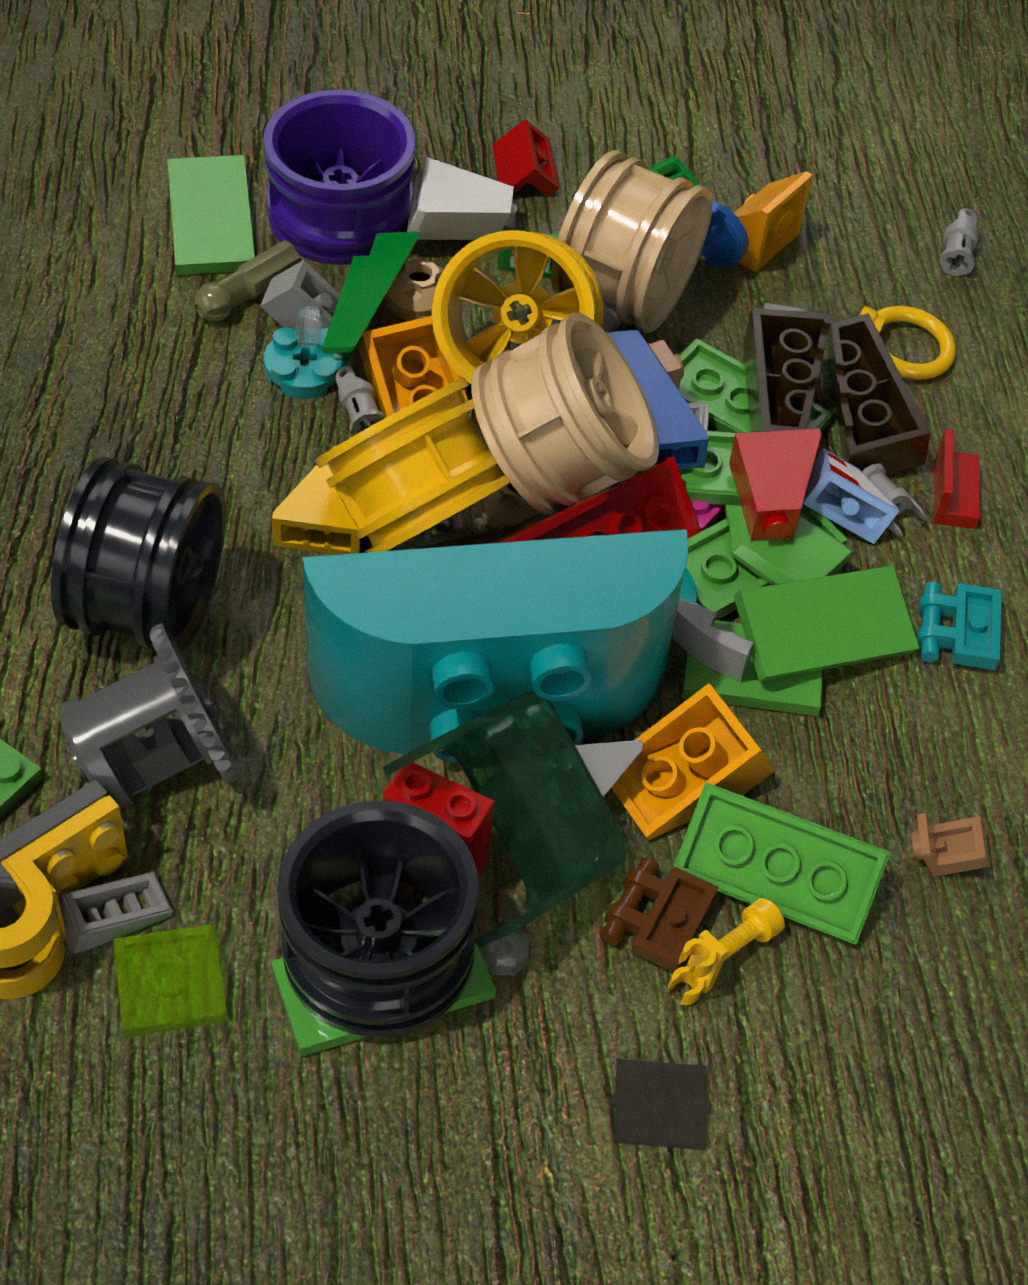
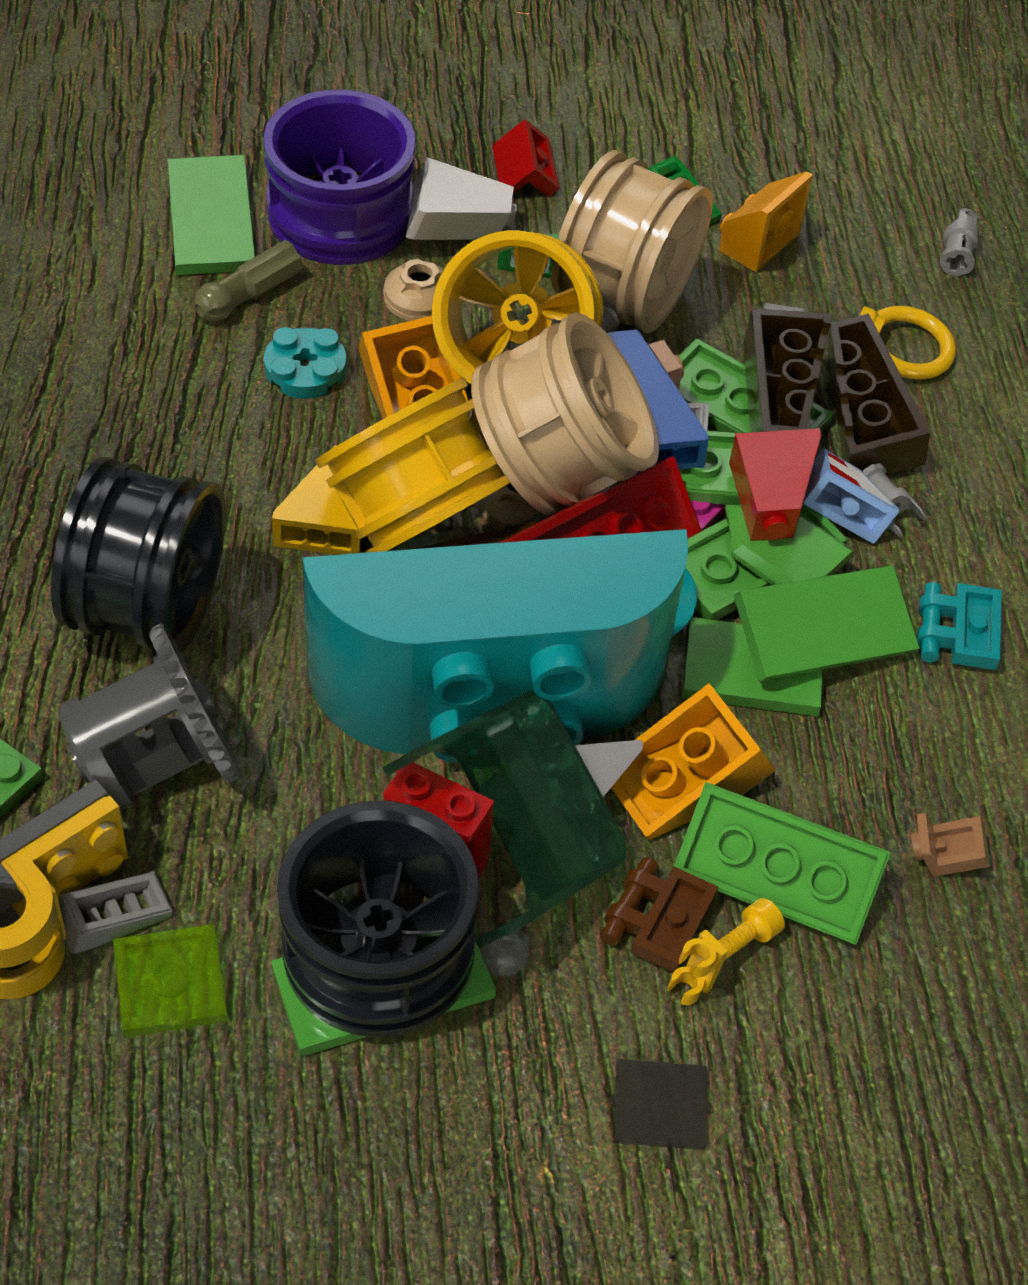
light grey slope [260,260,340,330] -> none
clear tile [295,306,323,346] -> none
green wedge [322,232,420,361] -> none
light grey piece [336,366,386,436] -> none
light grey slope [672,599,753,682] -> none
blue tile [701,200,749,269] -> none
red panel [933,429,979,529] -> none

